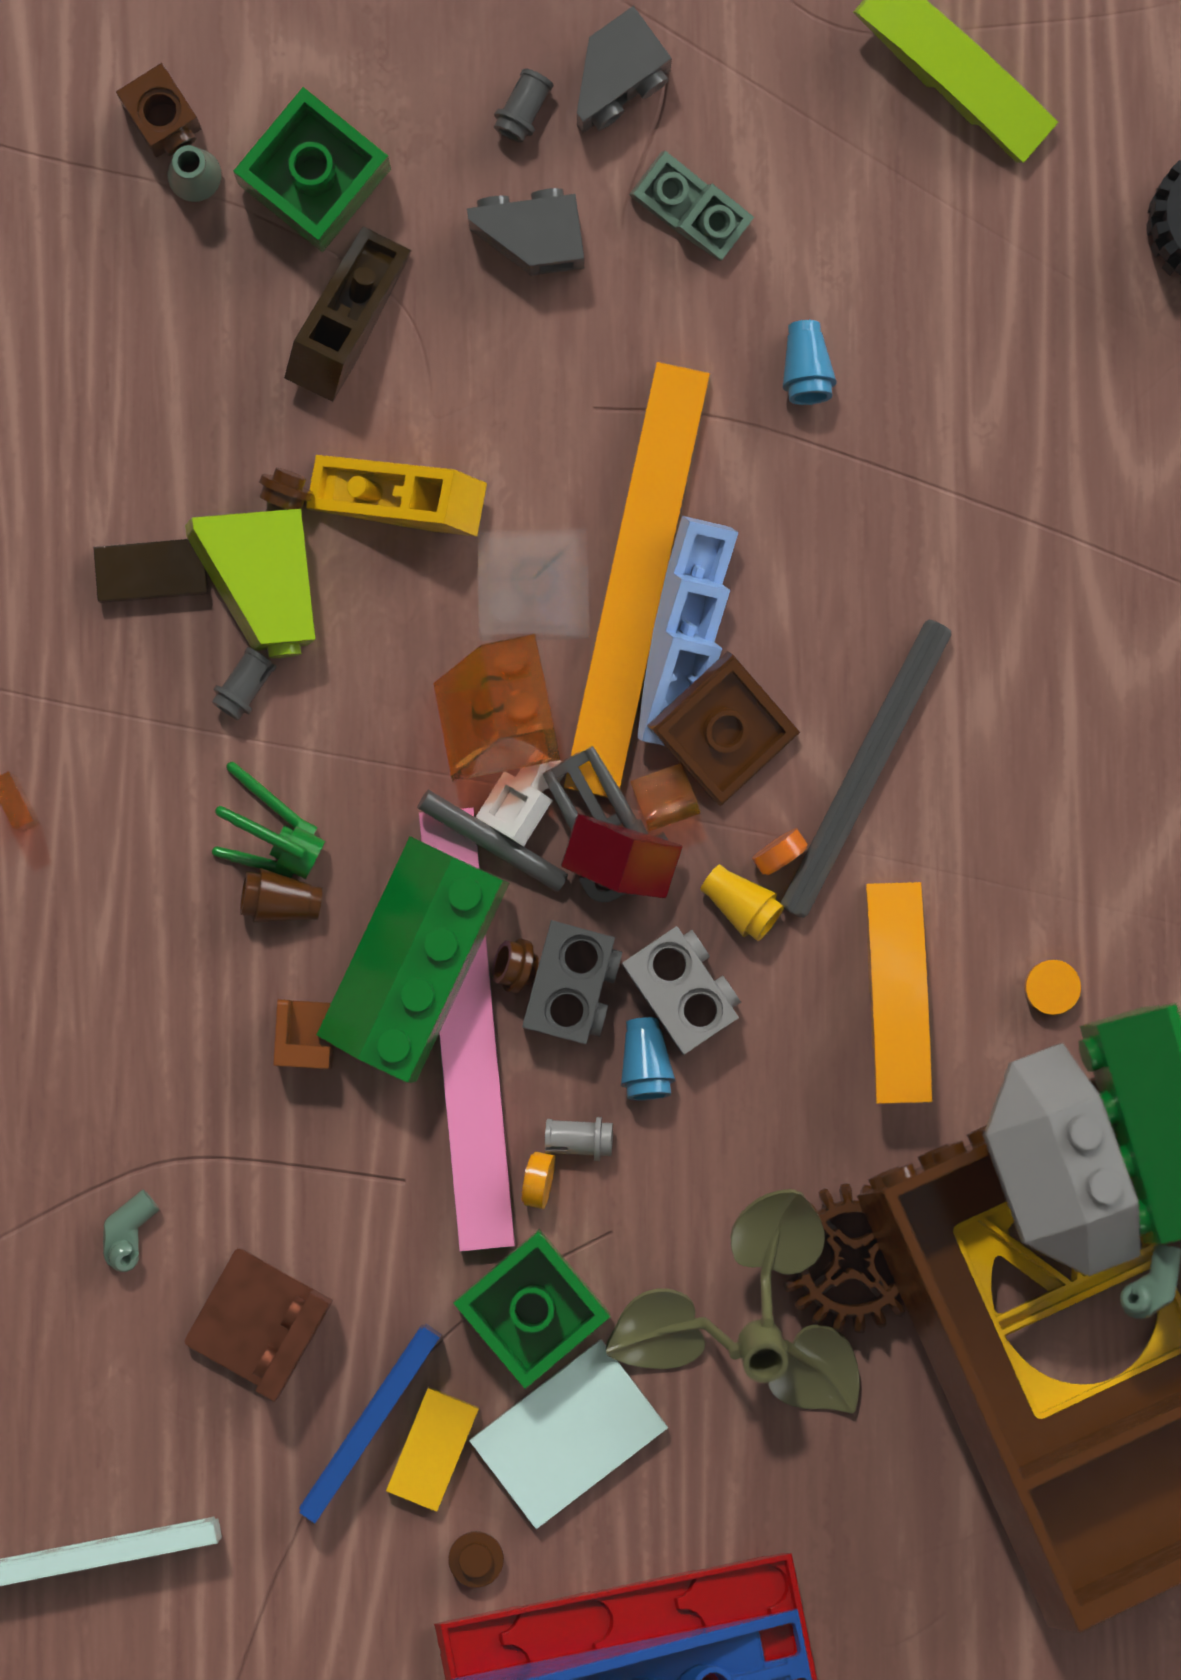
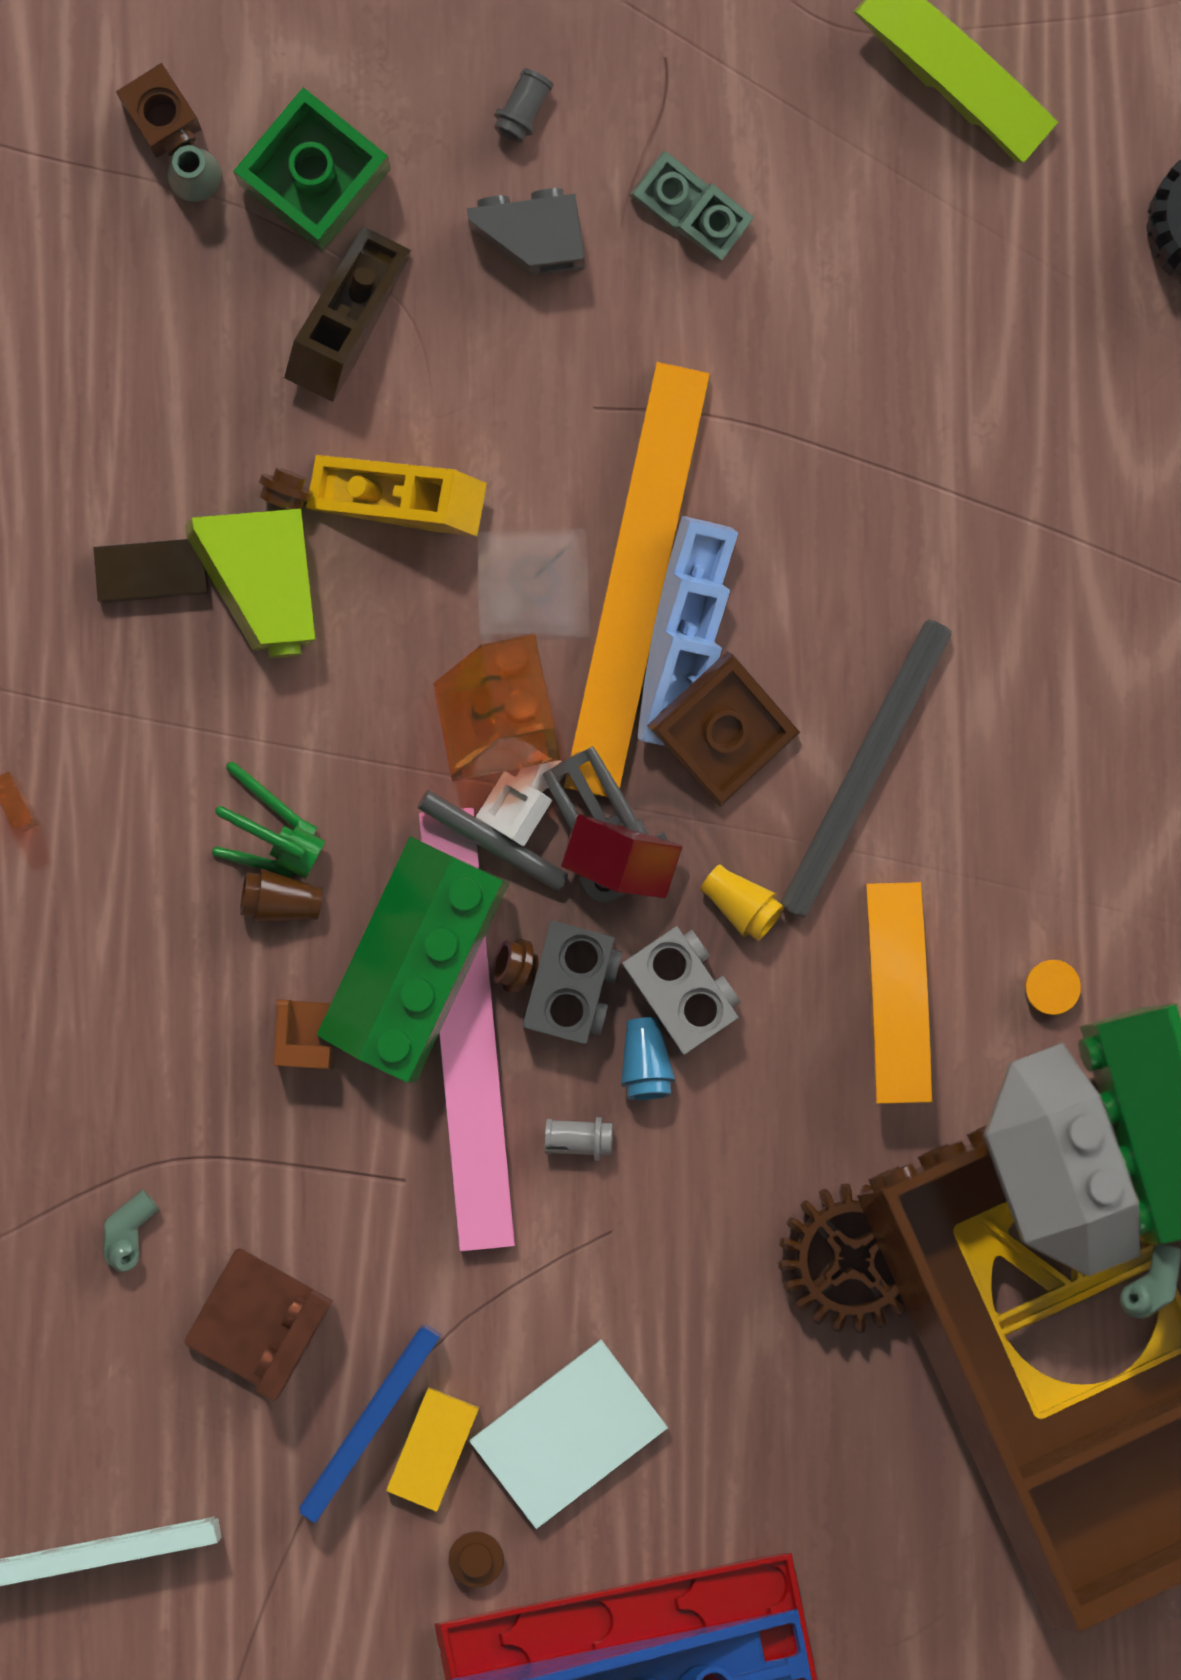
dark grey pin [212,647,277,720] -> none
green brick [453,1228,611,1389] -> none
light orange tile [521,1151,555,1209] -> none
dark grey slope [577,6,672,133] -> none
olive plant [606,1189,860,1413] -> none
clear orange tile [630,764,701,832] -> none
orange tile [752,828,808,875] -> none
dark azure cone [782,320,837,405] -> none

